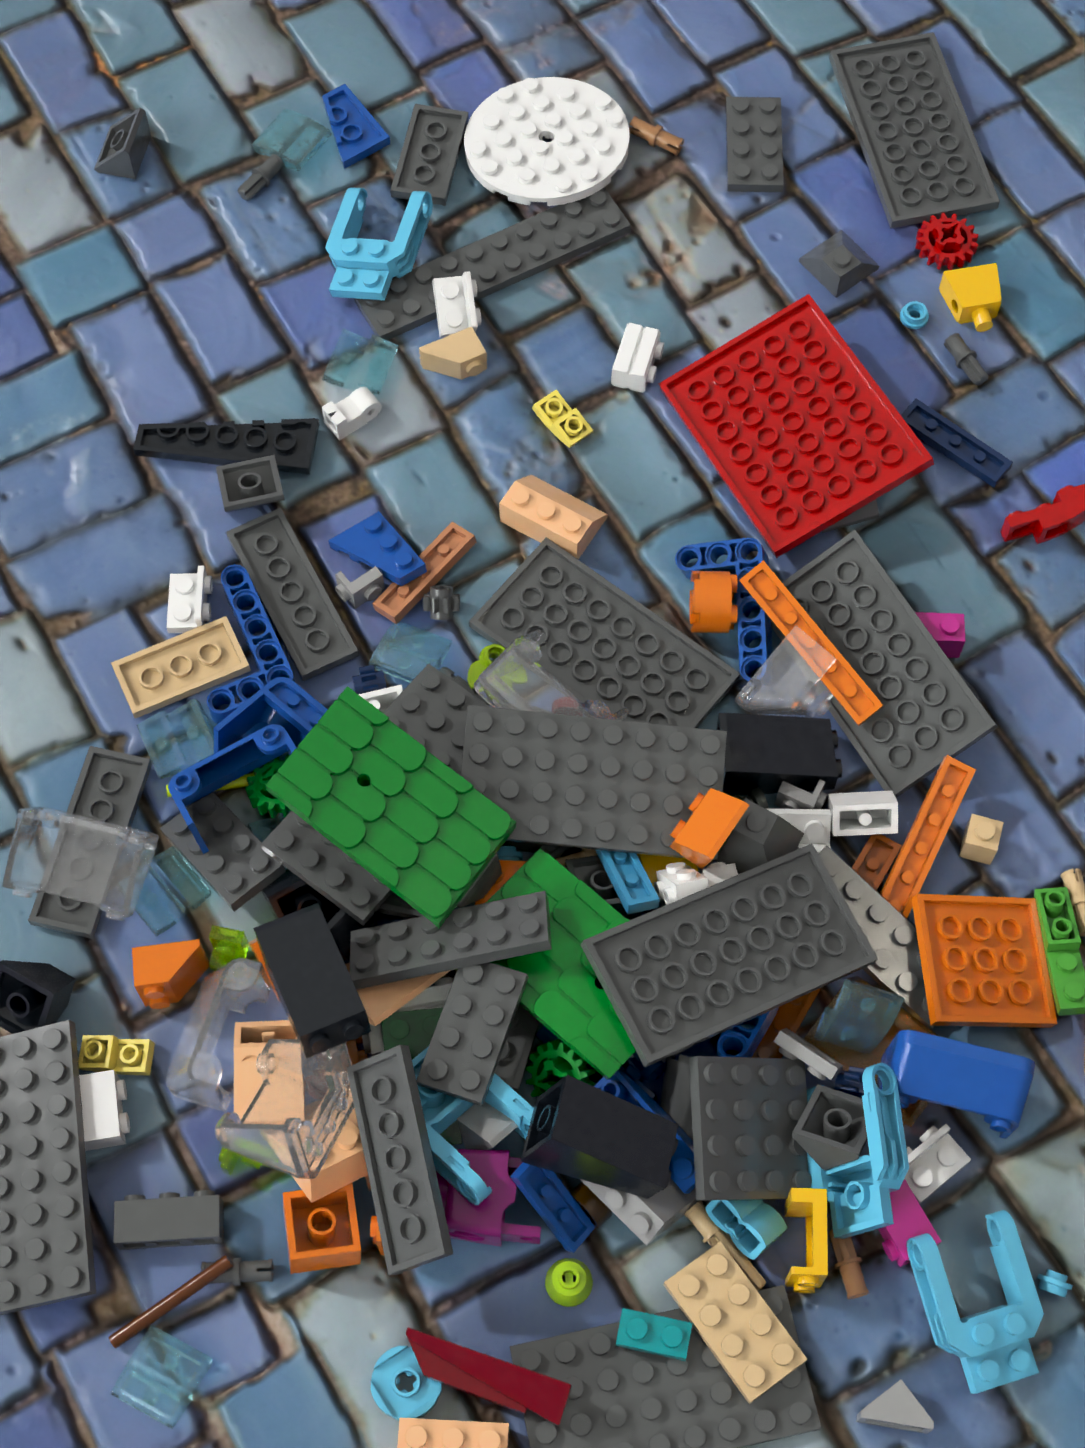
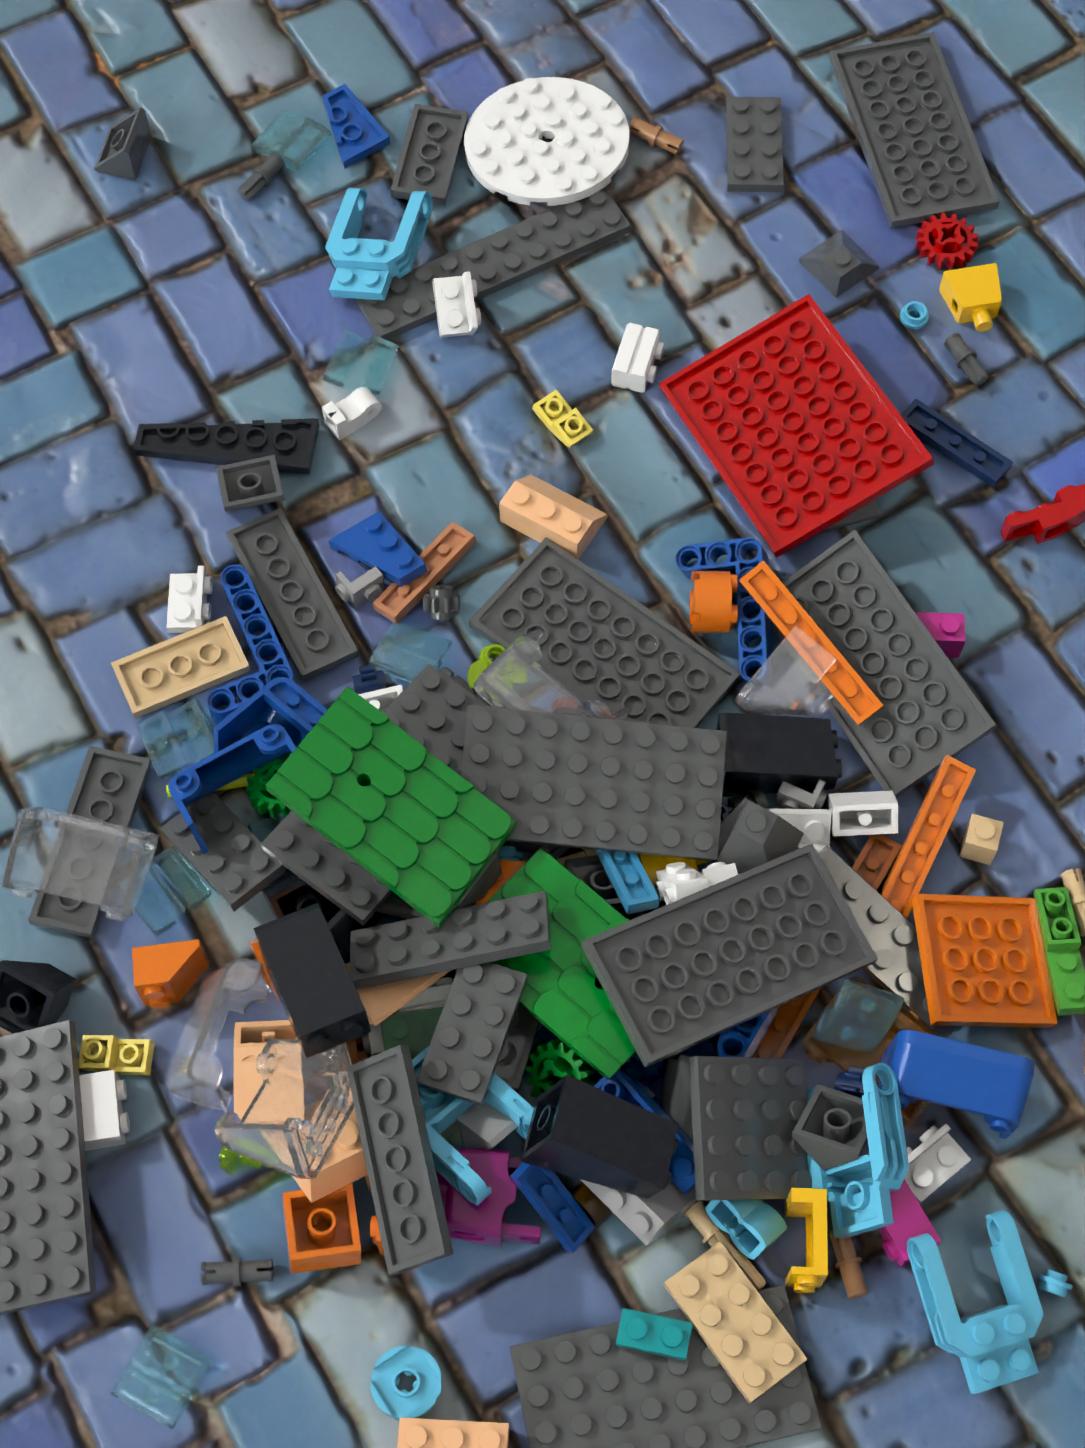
reddish brown bar [109,1254,234,1349] -> none
dark grey brick [114,1190,224,1250] -> none
clear neon green bracket [209,925,249,975] -> none
dark red wedge [406,1327,572,1426] -> none
tan slope [419,326,487,380] -> none
lime cone [545,1258,593,1307] -> none
orange slope [669,788,749,869] -> none
light grey plate [773,1028,844,1080] -> none
light grey slope [856,1379,934,1434] -> none

